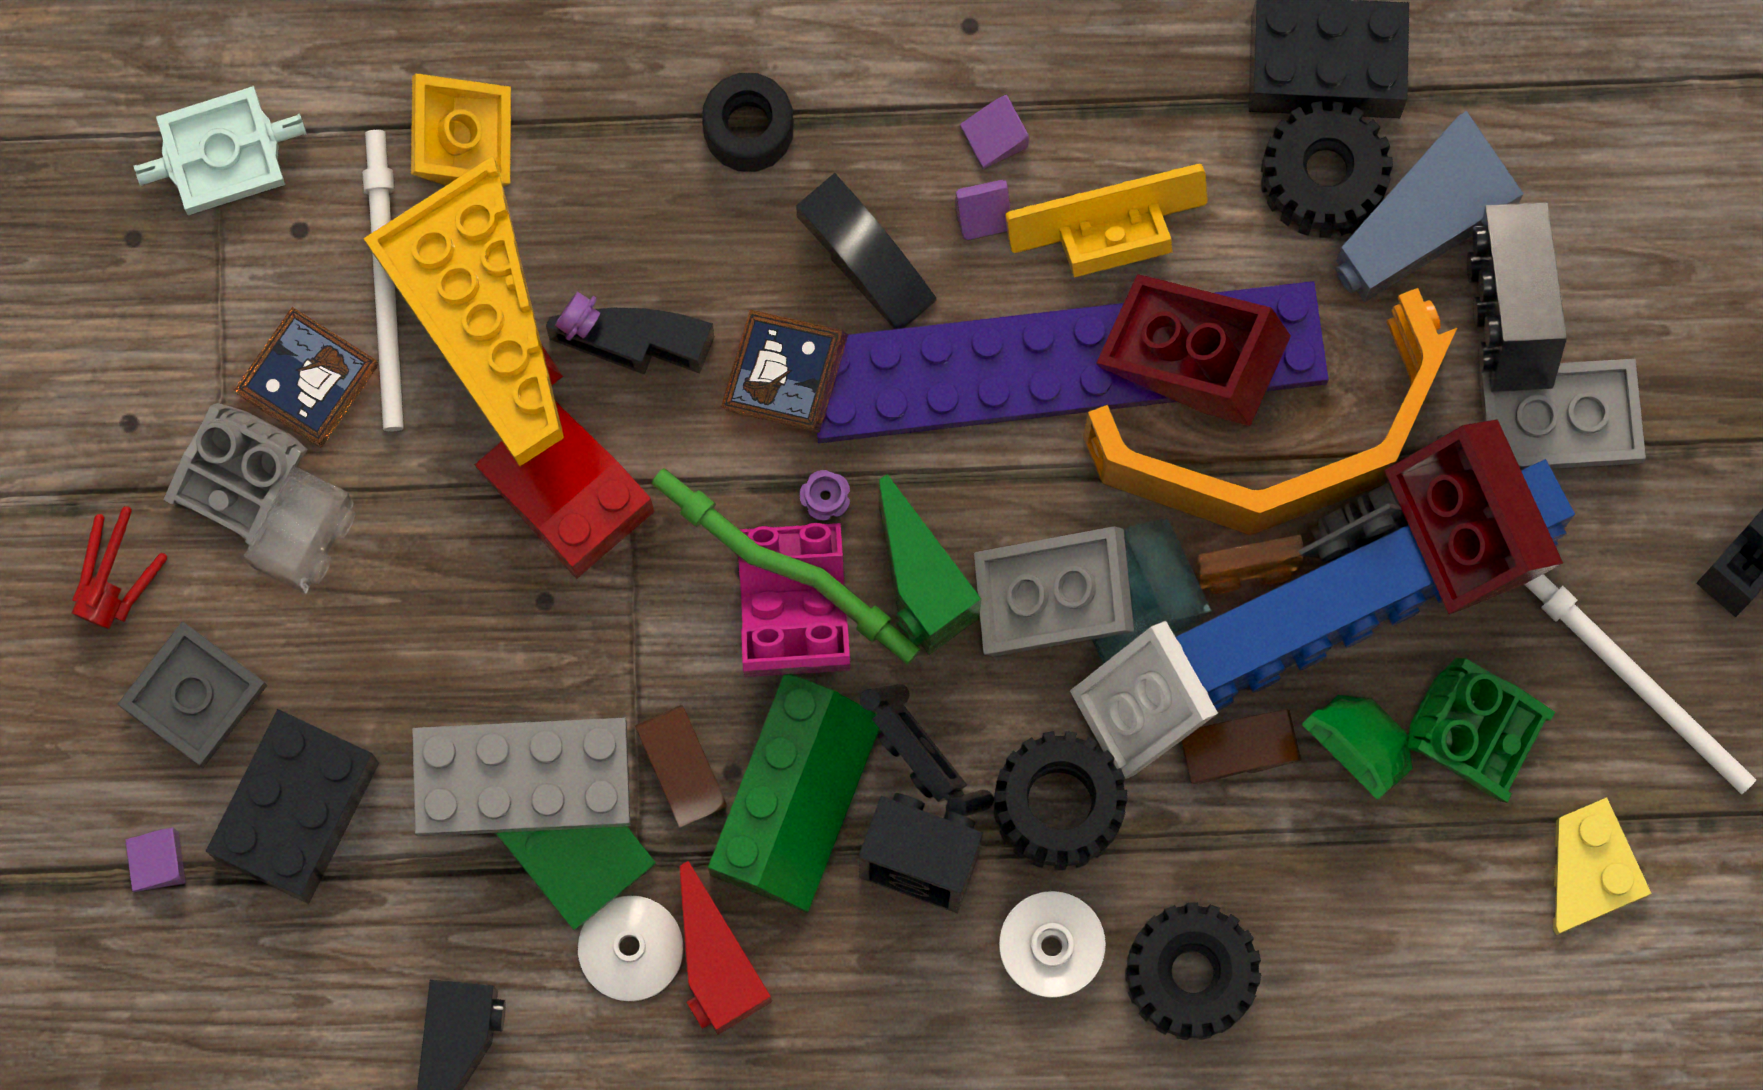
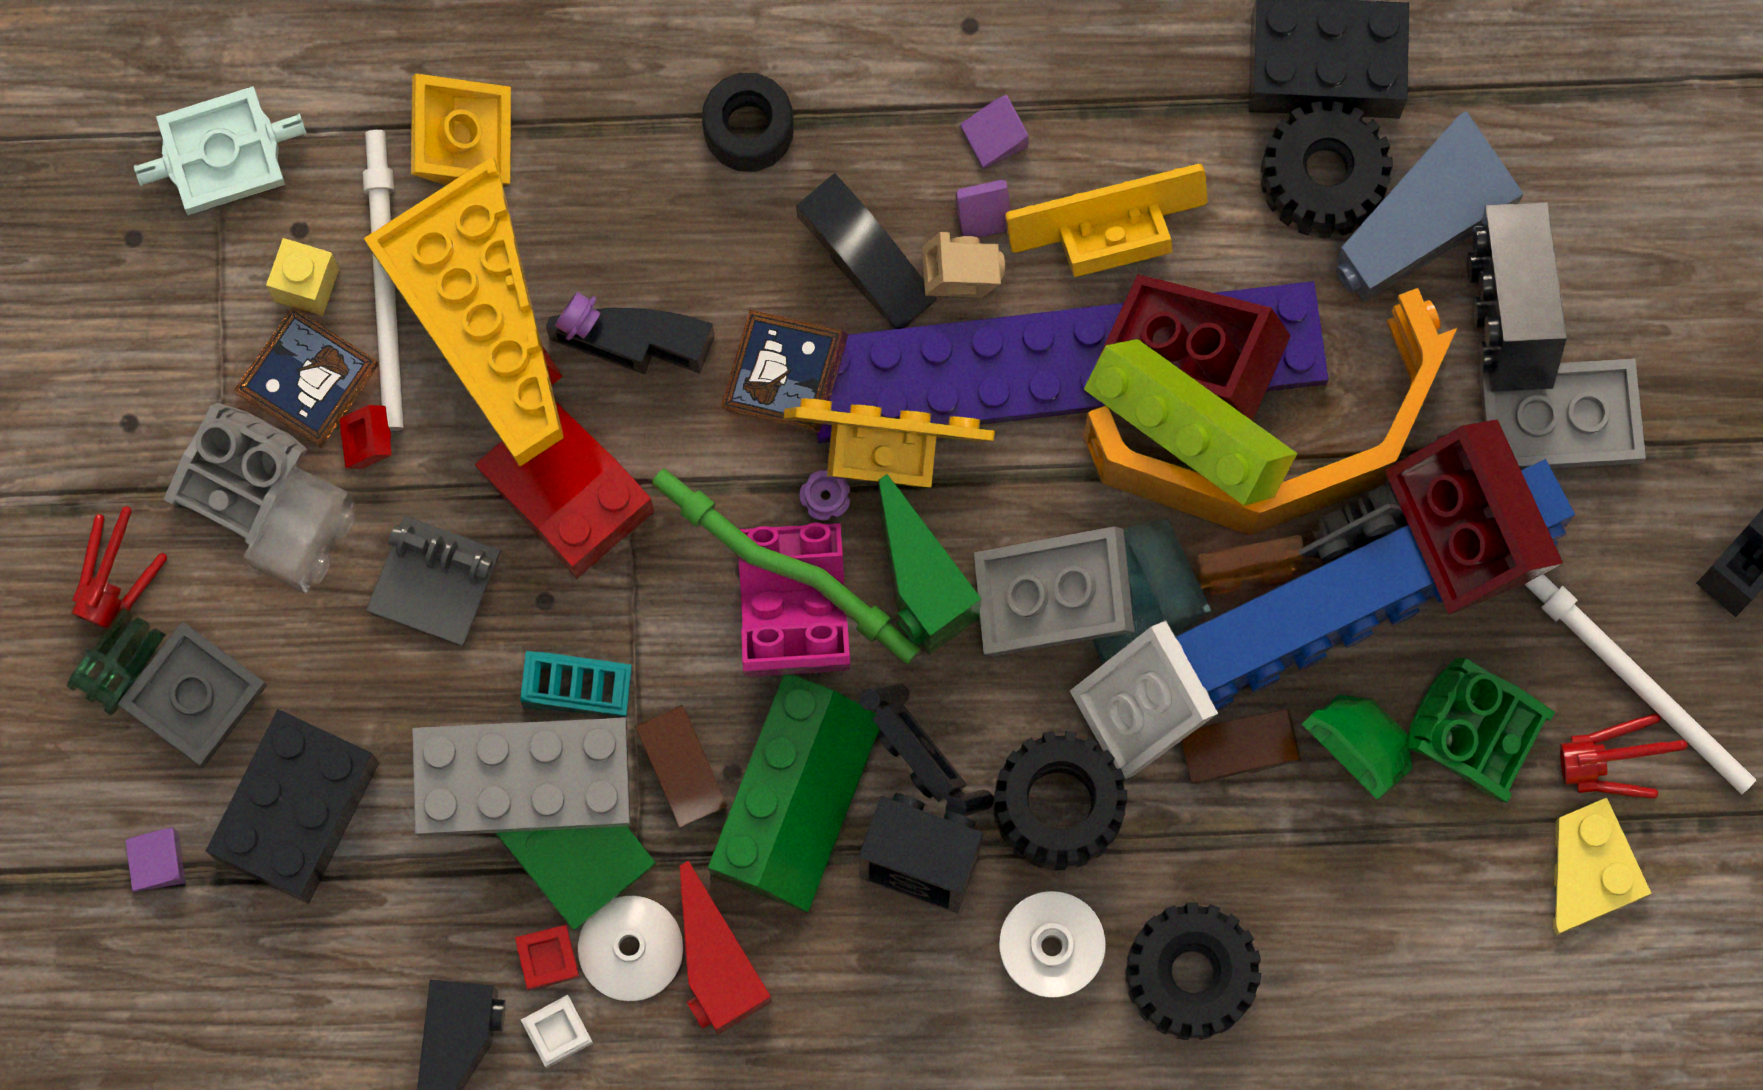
none -> clear green arm [67,606,166,715]
none -> light yellow brick [266,238,339,316]
none -> red plate [339,405,392,469]
none -> dark grey hinge [366,515,501,646]
none -> red plate [515,925,580,991]
none -> teal slope [520,651,632,717]
none -> white tile [521,995,593,1068]
none -> yellow bracket [783,398,995,488]
none -> tan brick [922,232,1005,298]
none -> lime brick [1084,339,1298,506]
none -> red plant [1560,713,1688,799]

